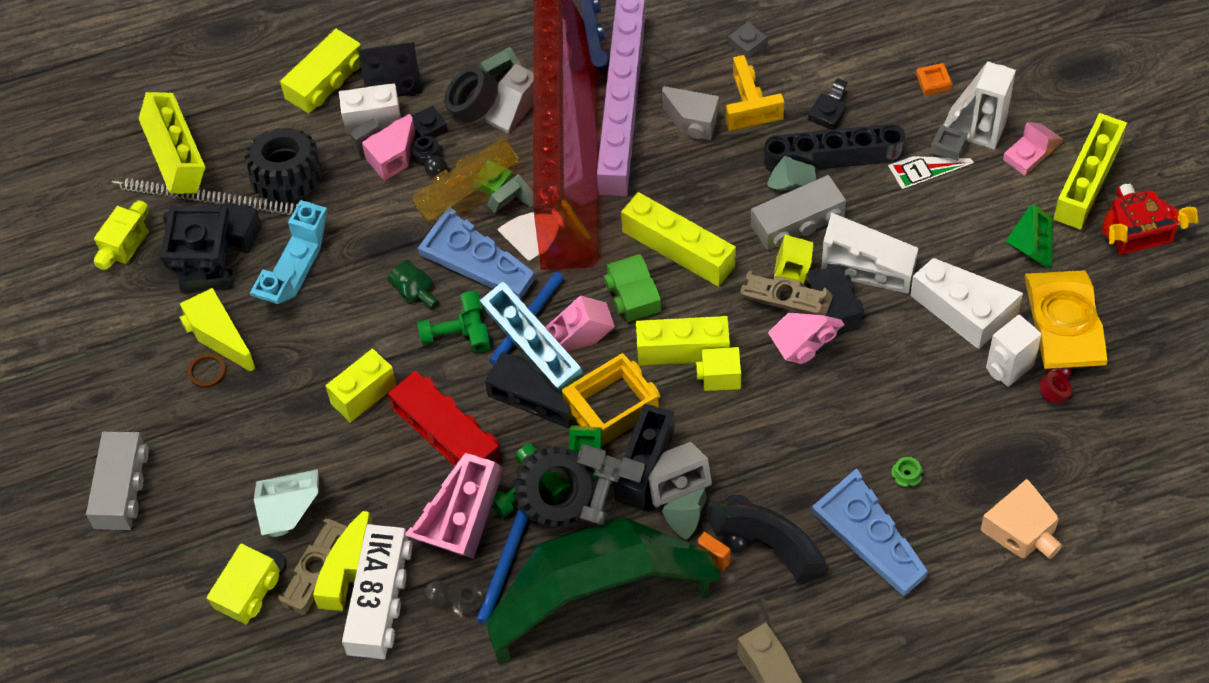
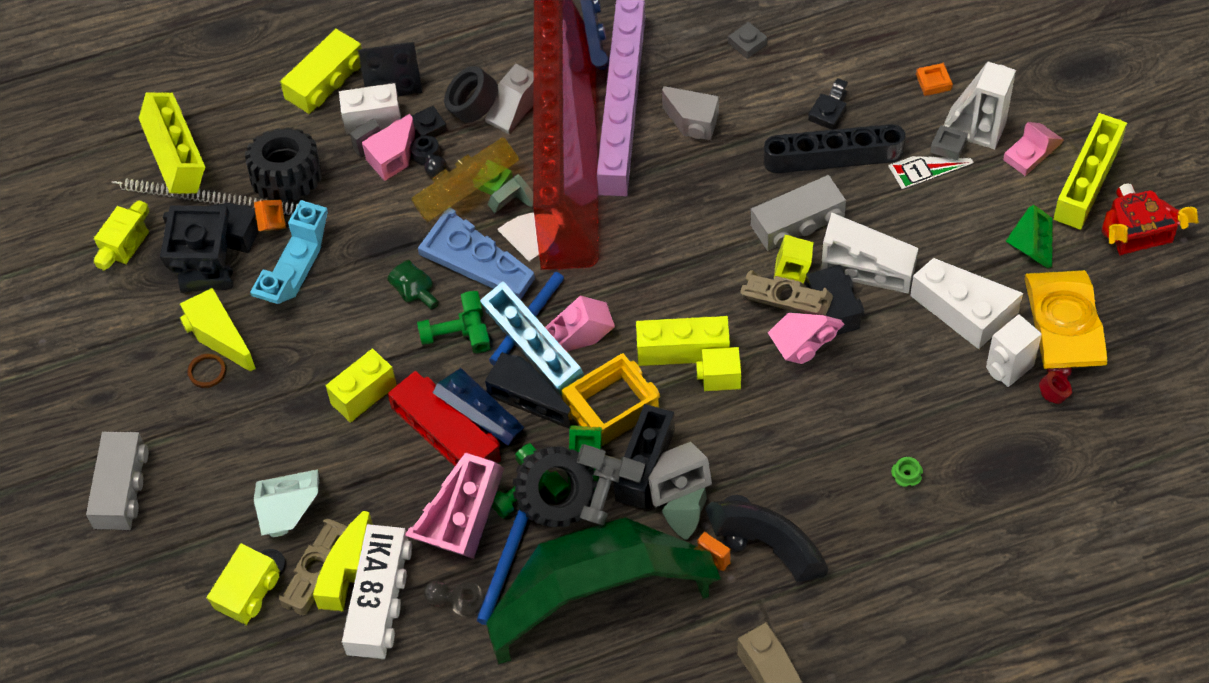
sand green tile [480,47,522,77] -> none
bright green brick [603,254,661,322] -> none
neon yellow brick [621,192,736,287] -> none
yellow bracket [726,55,784,131] -> none
sand green tile [767,156,816,191] -> none
medium blue wing [811,468,928,597] -> none
light nougat torso [980,479,1062,559] -> none
none -> orange tile [254,200,286,231]
none -> dark blue wing [432,368,525,445]

